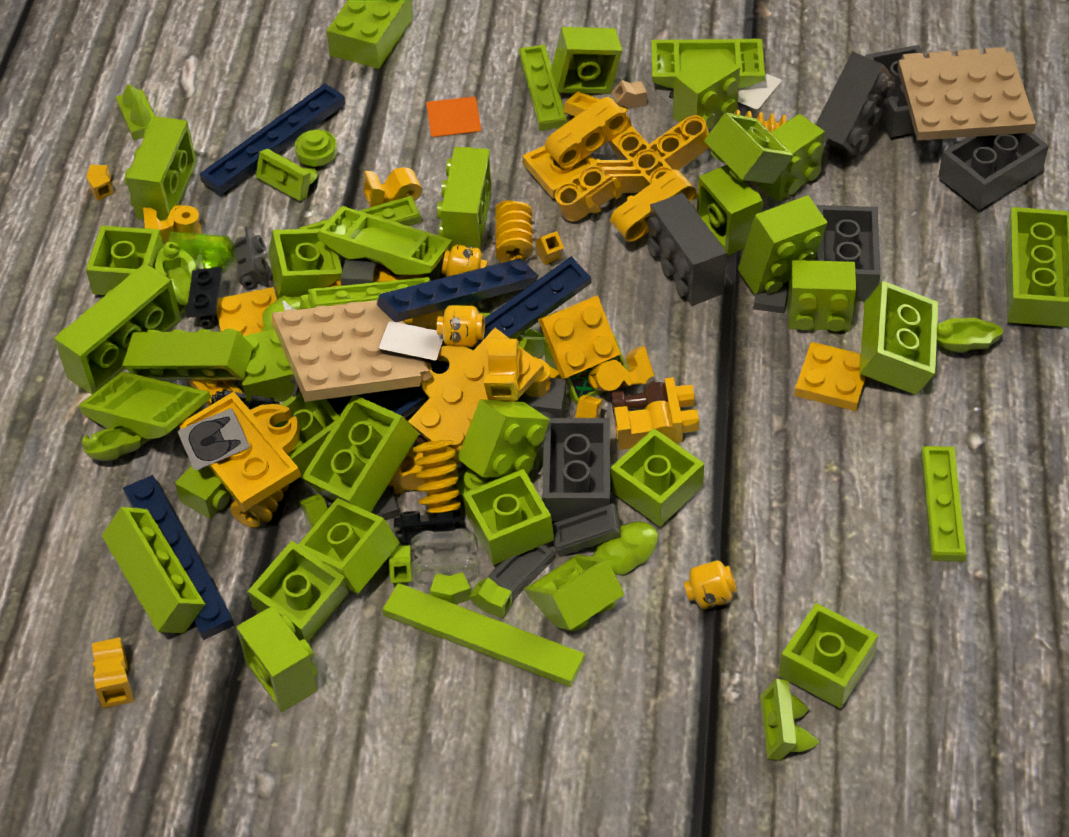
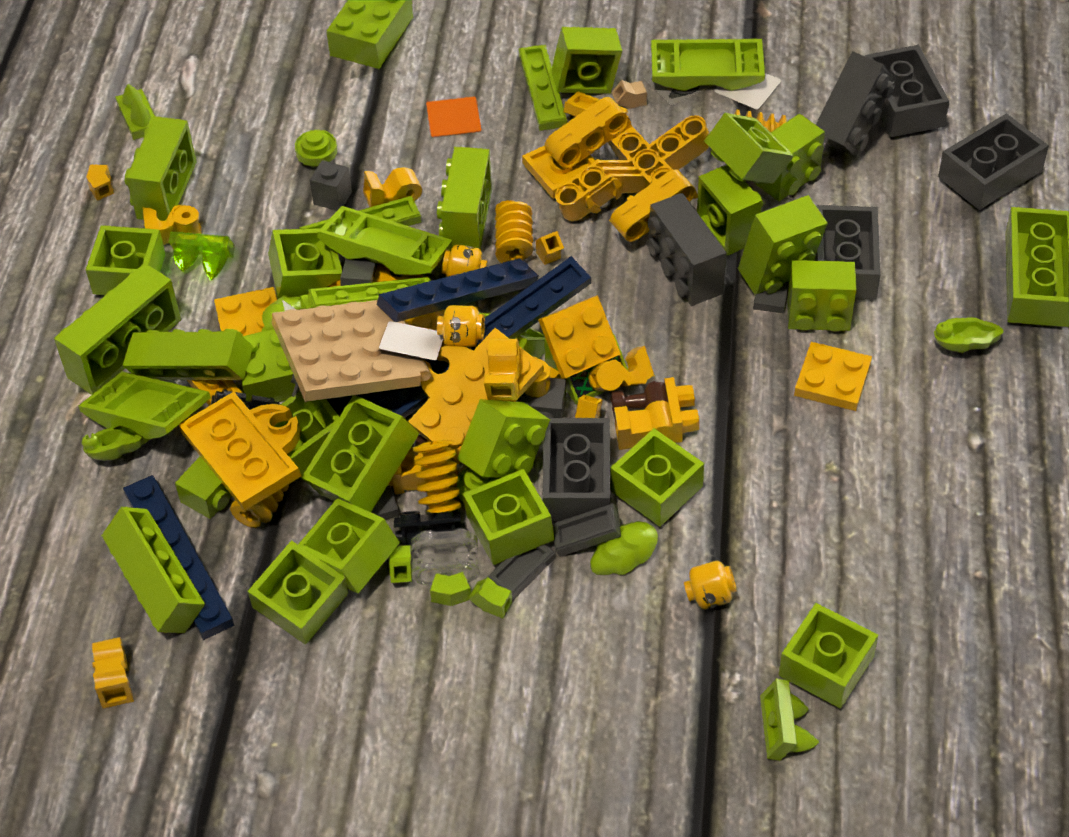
lime arm [155,242,196,307] -> none
sticker [178,409,250,470] -> none
black hinge [186,266,222,328] -> none
dark blue plate [199,83,346,196] -> none
dark grey hinge [234,227,270,288] -> none
lime brick [236,606,318,713] -> none
lime tile [256,149,318,201] -> none
lime piece [300,494,328,530] -> none
lime tile [382,583,585,687] -> none
lime slope [524,554,625,631] -> none
lime brick [673,50,740,129] -> none
lime brick [859,280,938,395] -> none
tan hinge [897,47,1036,141] -> none
lime tile [920,446,967,562] -> none
none -> dark grey brick [310,160,352,211]

